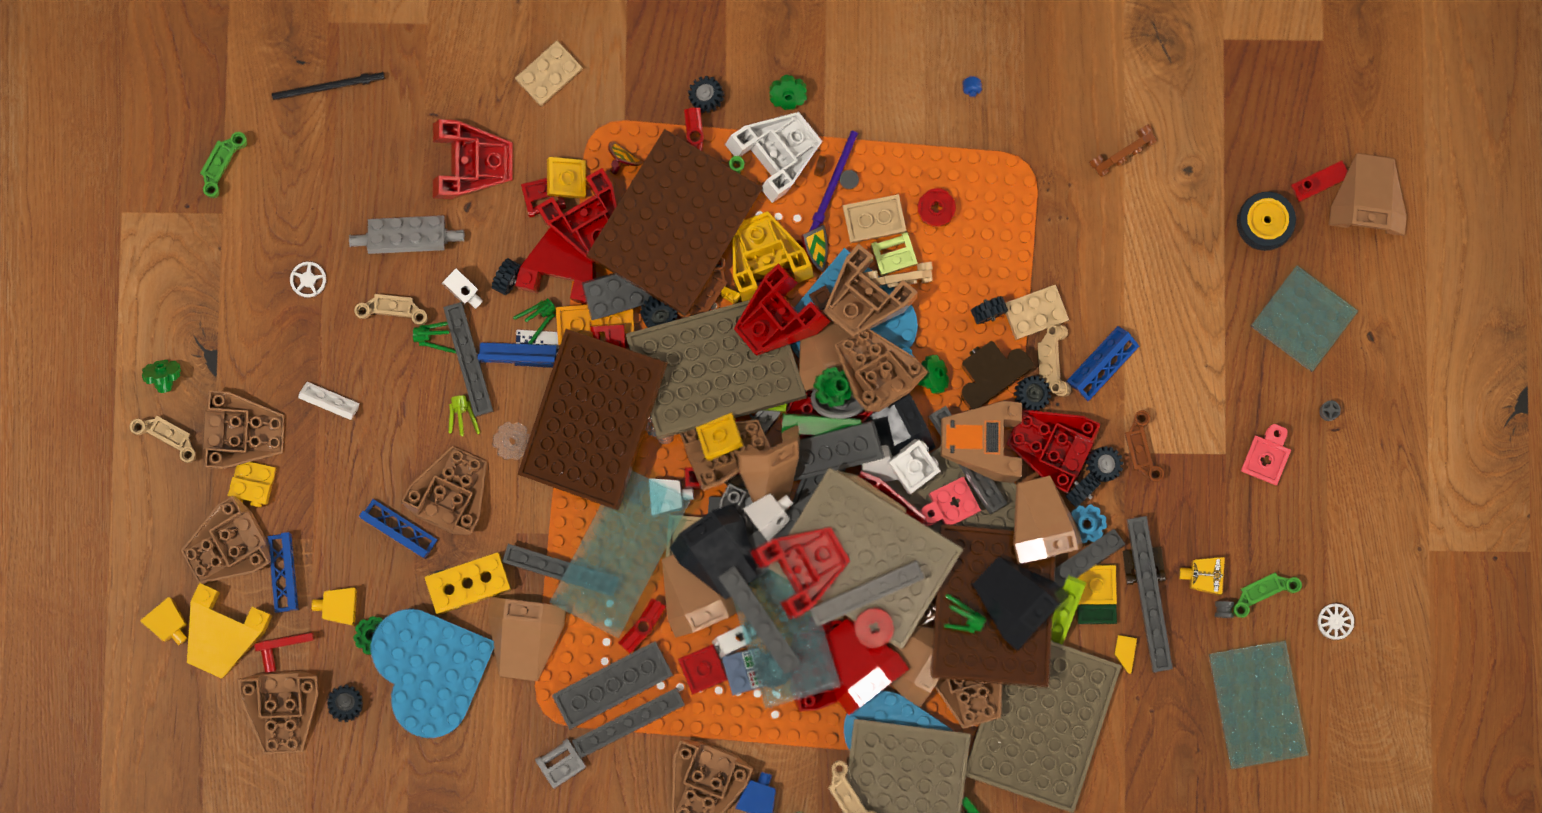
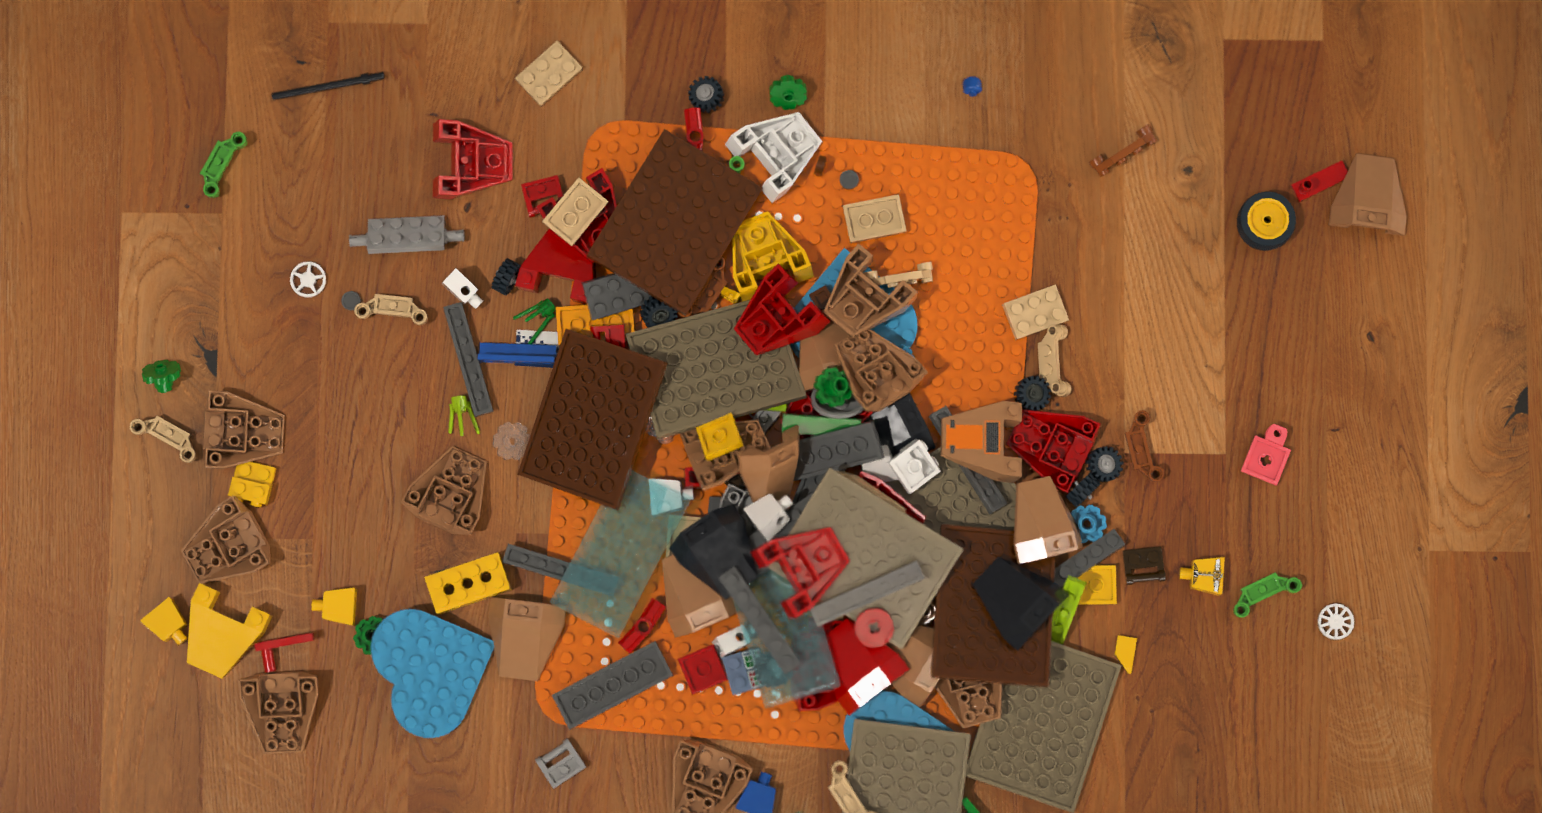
blue fence [268,532,299,613] -> none
white plate [298,382,359,420] -> none
black wheel [327,685,363,722] -> none
blue fence [359,499,438,559] -> none
green plant [413,322,456,354] -> none
yellow plate [547,157,586,199] -> none
dark grey plate [572,688,685,758] -> none
shield [608,141,644,174] -> none
shield [796,224,828,272] -> none
dark purple bar [809,130,858,231] -> none
yellowish green plate [871,232,918,276] -> none
red plate [917,188,956,227] -> none
green plant [918,355,949,394] -> none
coral plate [920,476,981,526] -> none
green plant [944,594,986,633] -> none
dark brown brick [961,341,1035,410] -> none
black wheel [971,296,1008,324] -> none
blue fence [1066,326,1139,401] -> none
dark green plate [1077,605,1117,625] -> none
dark grey plate [1126,516,1173,672] -> none
clear light blue plate [1209,641,1308,769] -> none
dark grey wheel [1214,601,1234,618] -> none
clear light blue plate [1251,266,1358,372] -> none
dark grey wheel [1319,400,1341,421] -> none
none -> dark grey piece [341,291,361,311]
none -> tan plate [542,178,609,246]

